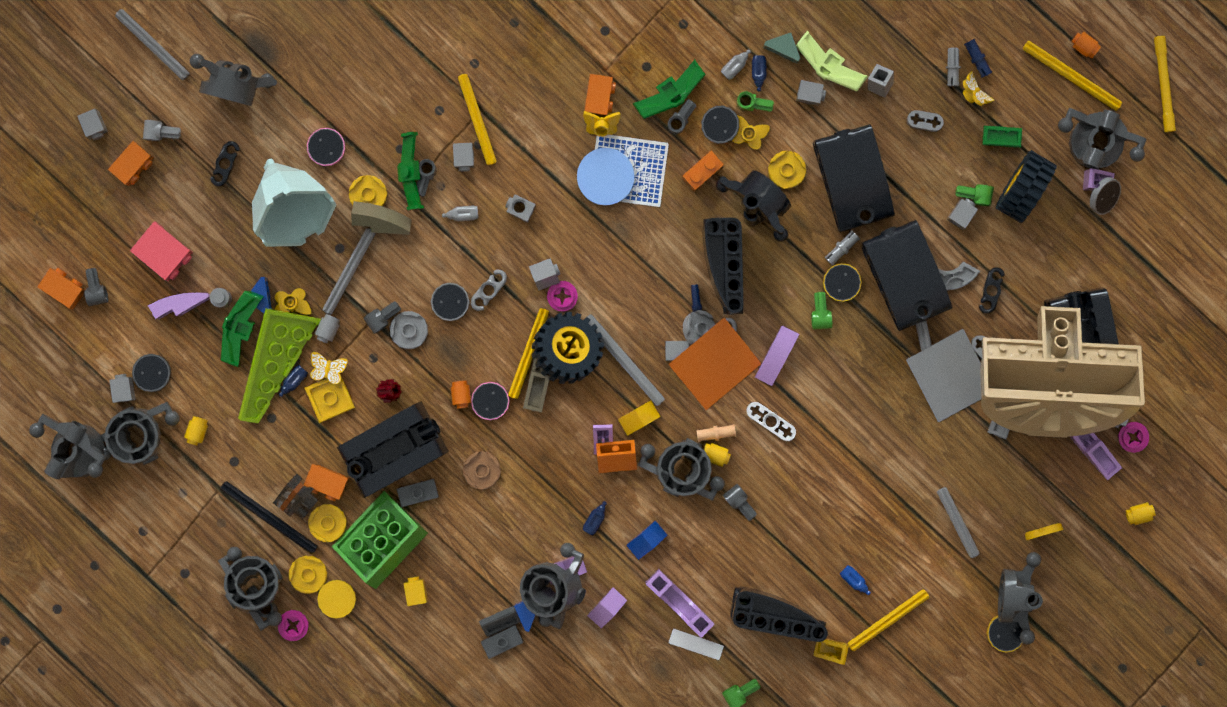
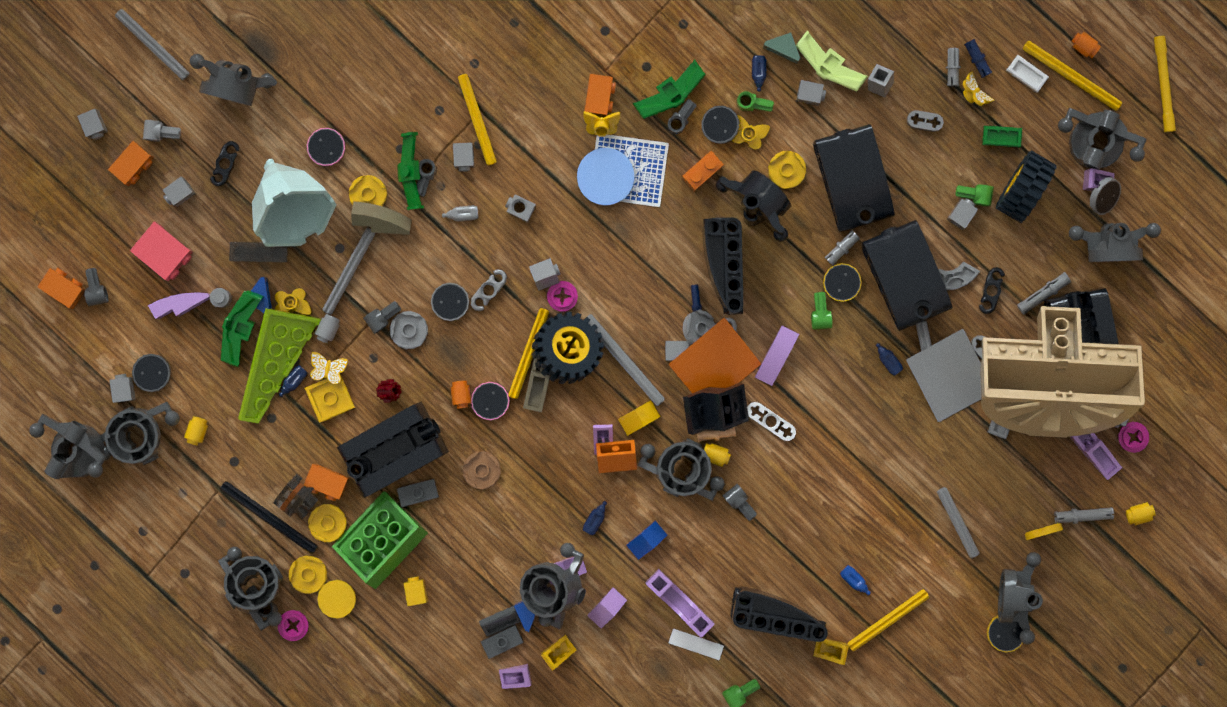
light grey piece [721,49,751,80] -> none
none -> light grey brick [163,177,196,207]
none -> clear smoke plate [229,242,288,263]
none -> lavender slope [499,664,532,689]
none -> yellow slope [541,635,576,671]
none -> black bracket [683,383,749,435]
none -> dark blue piece [876,343,903,376]
none -> white tile [1006,55,1049,93]
none -> light grey pin [1017,272,1071,315]
none -> light grey pin [1054,507,1114,524]
none -> dark grey piece [1068,223,1161,262]

